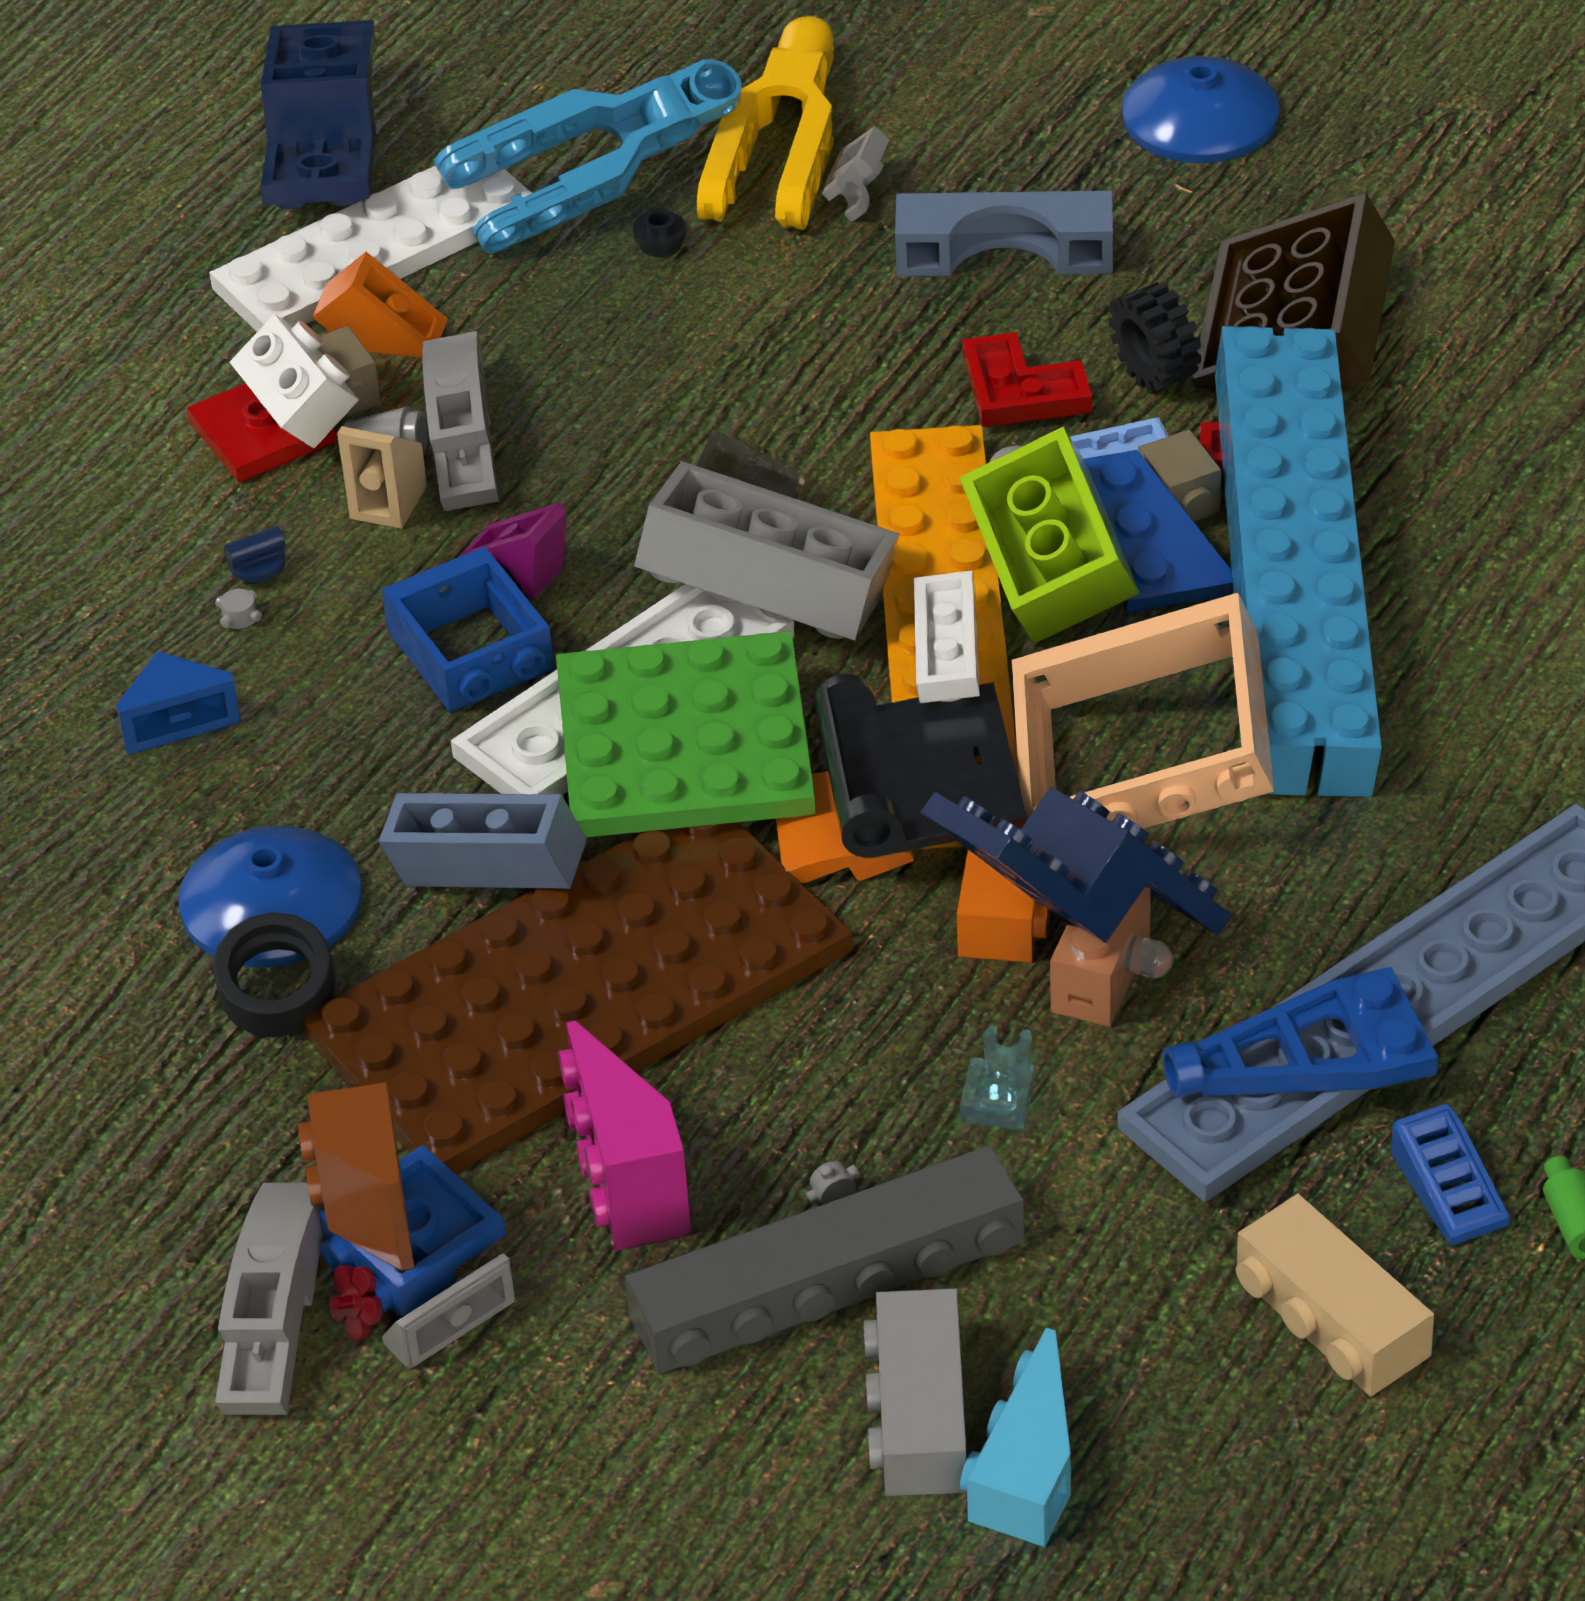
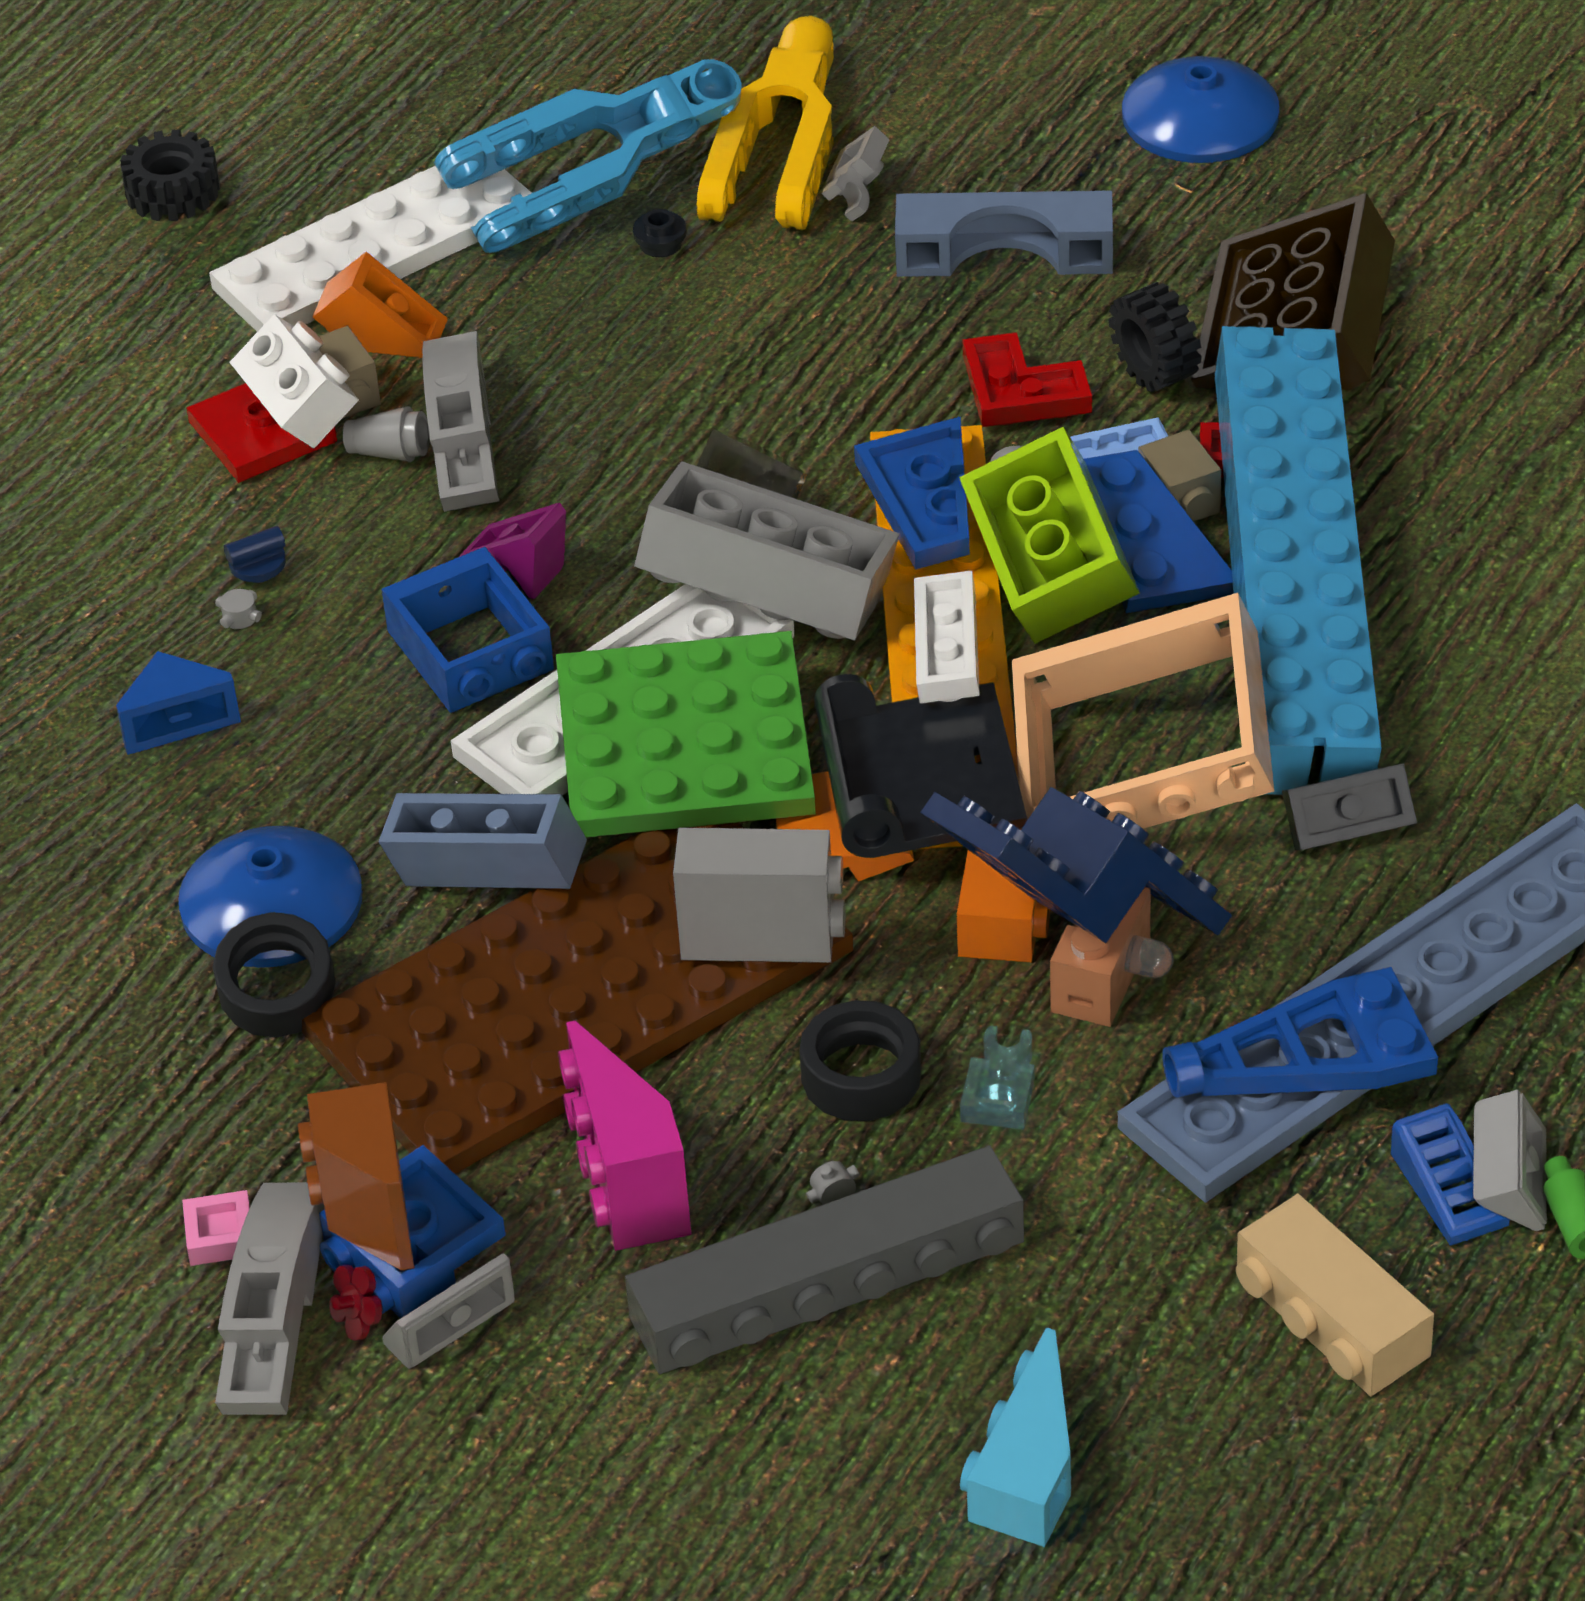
dark blue bracket [260,20,377,209] -> none
tan slope [337,426,427,529] -> none
light grey brick [864,1289,967,1496] -> none
none -> black tyre [120,130,220,221]
none -> bright pink plate [182,1190,250,1266]
none -> light grey brick [673,828,846,963]
none -> black tyre [799,1000,922,1121]
none -> blue wing [854,416,970,570]
none -> black plate [1282,763,1417,850]
none -> light grey slope [1473,1090,1547,1231]

